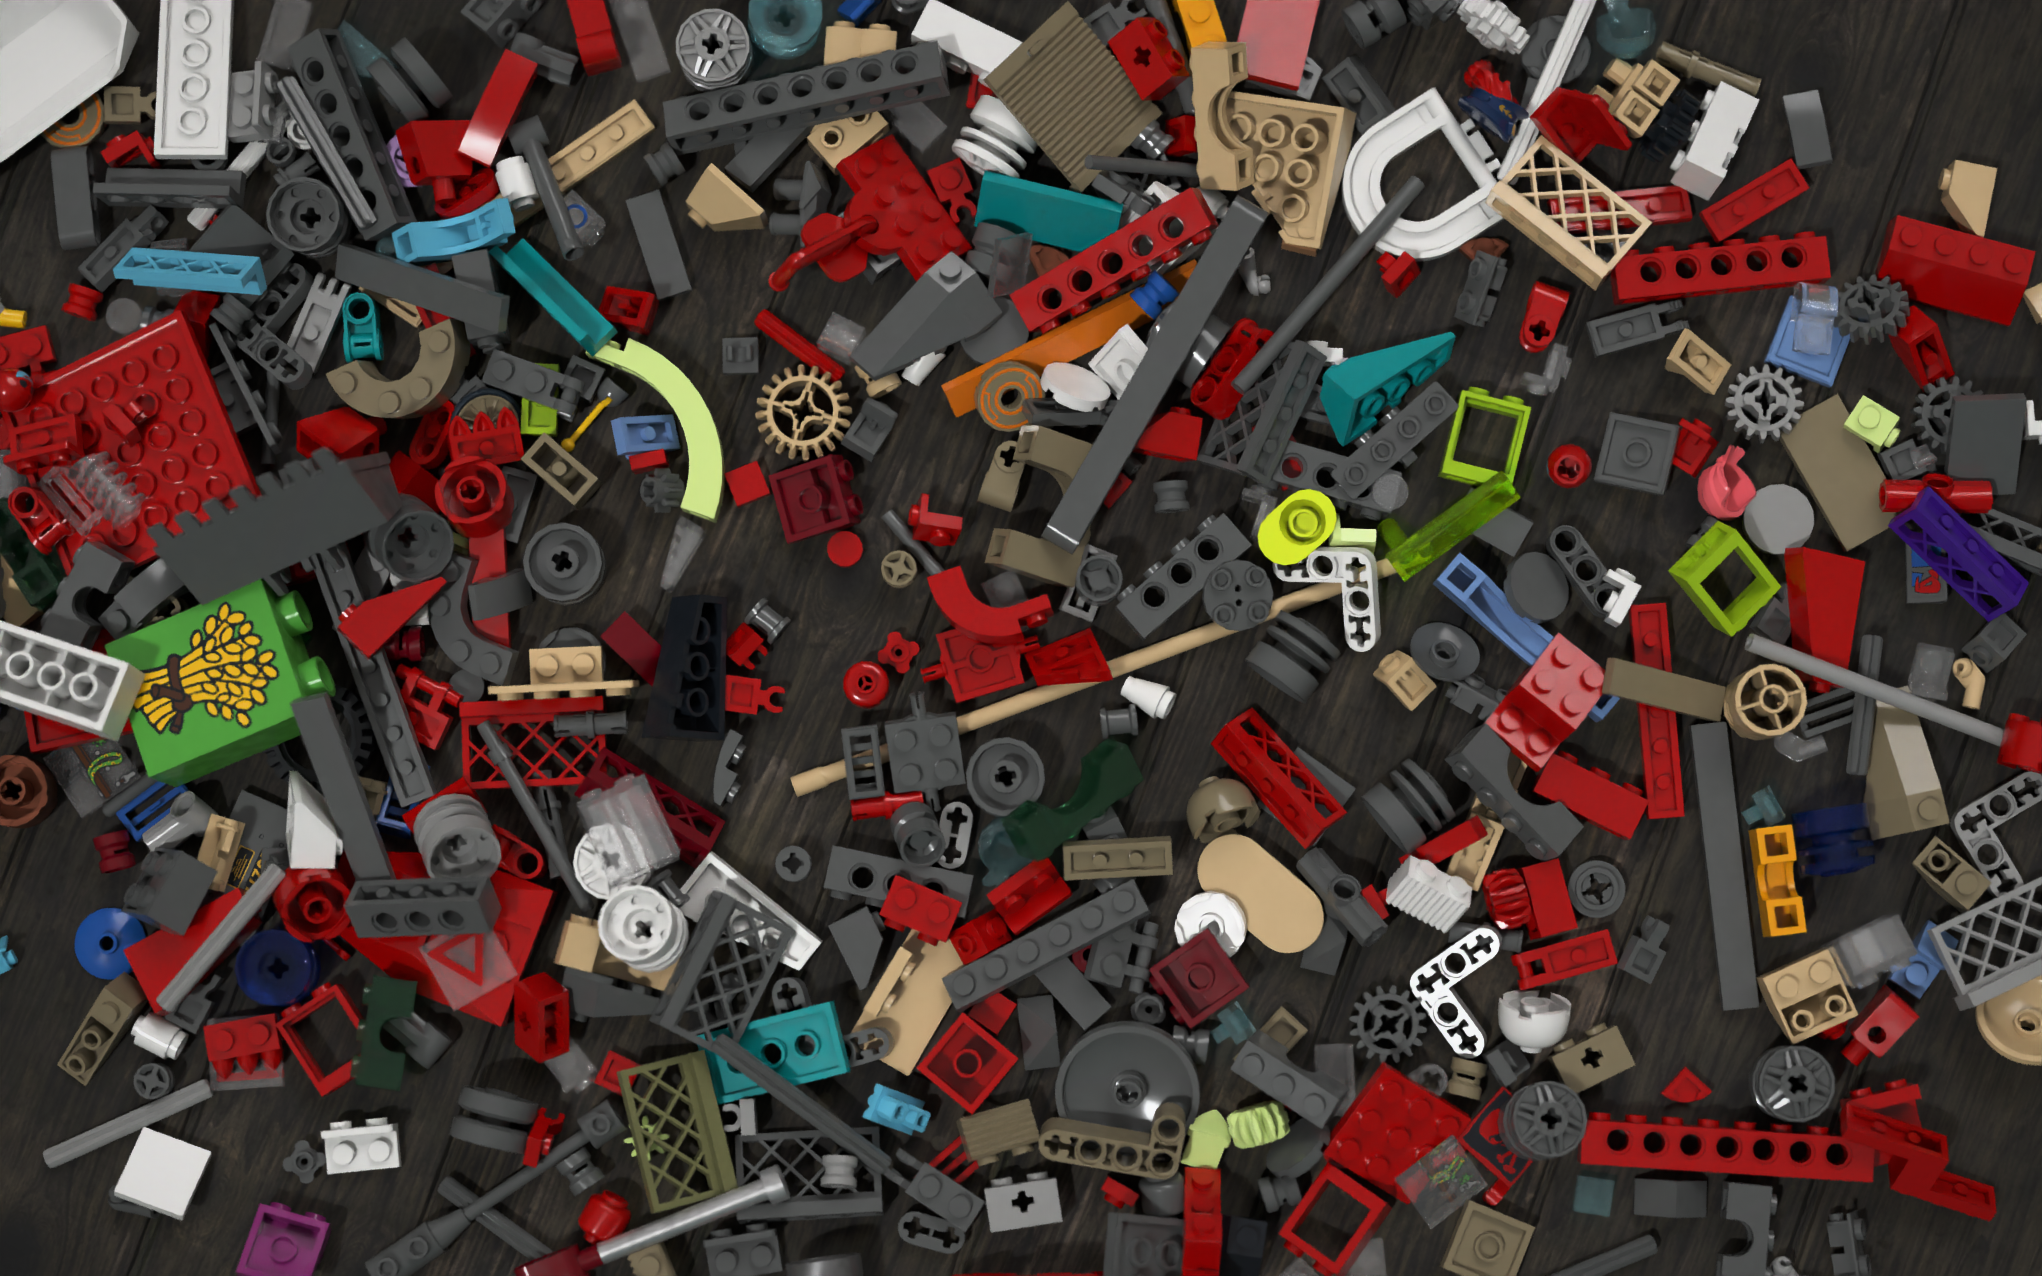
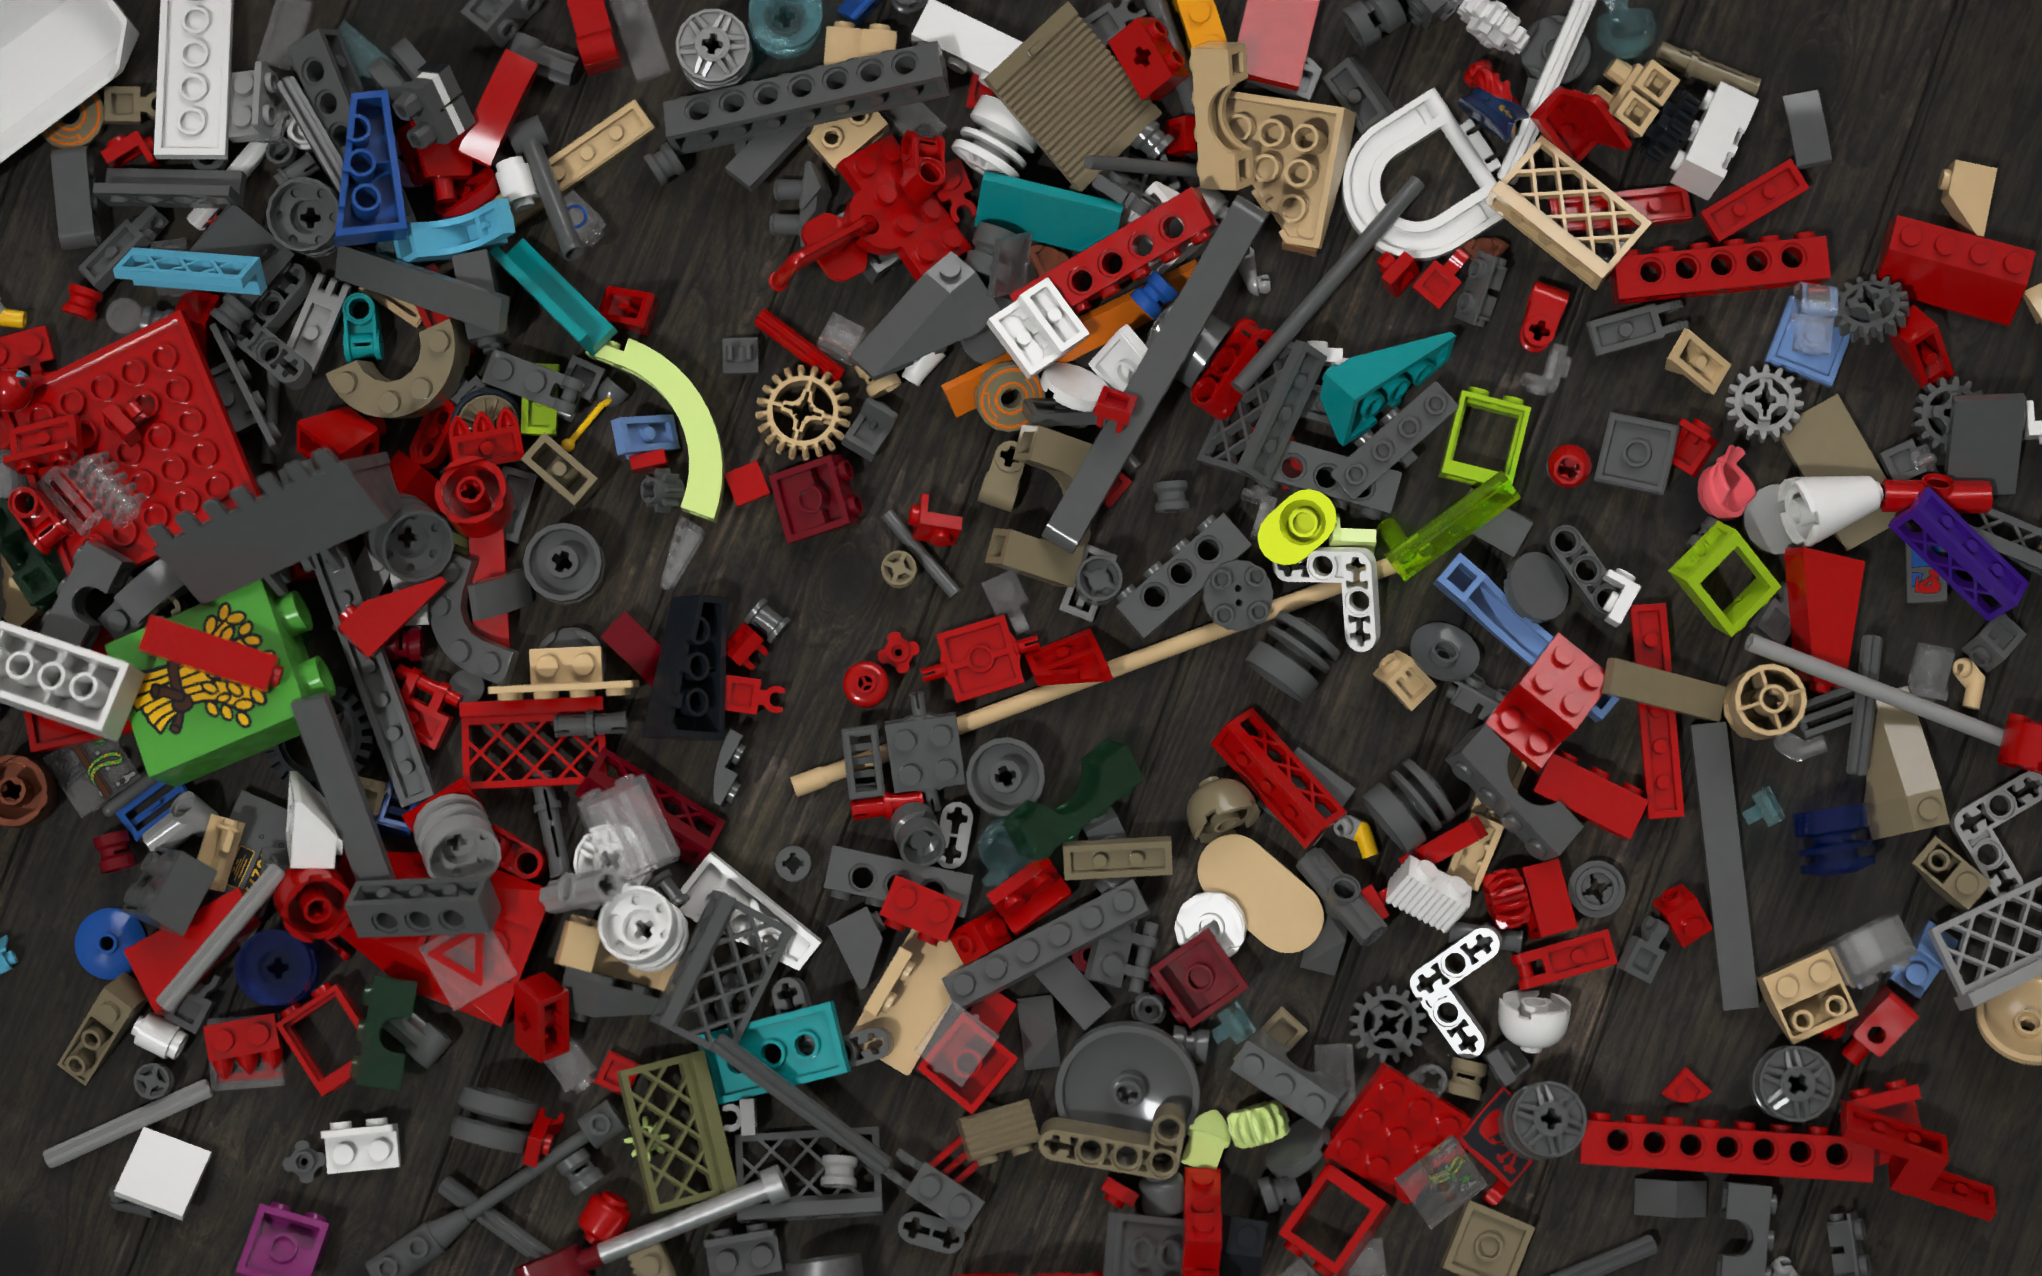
dark grey bar [477,720,595,914] -> none
dark grey tile [625,189,693,302] -> none
tan slope [686,163,769,231] -> none
red tile [827,531,863,568] -> none
medium azure hips [863,1083,931,1135] -> none
red arch [927,566,1054,645] -> none
light grey brick [984,1171,1063,1233] -> none
dark grey bush [1099,704,1138,740] -> none
white cone [1120,676,1176,719] -> none
red slope [1132,407,1203,463] -> none
clear tile [1371,474,1409,511] -> none
dark tan brick [1547,1022,1636,1093] -> none
clear light blue tile [1572,1175,1615,1217] -> none
light orange arch [1748,824,1807,937] -> none
yellowish green bracket [1843,395,1901,454] -> none
none -> red slope [138,614,284,694]
none -> blue wedge [334,89,407,247]
none -> dark grey hips [392,62,476,149]
none -> light grey piece [539,868,622,914]
none -> red piece [900,130,946,202]
none -> clear piece [914,1000,999,1087]
none -> white slope [986,277,1090,380]
none -> red tile [1093,386,1138,433]
none -> arm [1333,815,1379,859]
none -> red plate [1411,247,1470,311]
none -> red bracket [1652,884,1713,948]
none -> white cone [1778,476,1883,547]

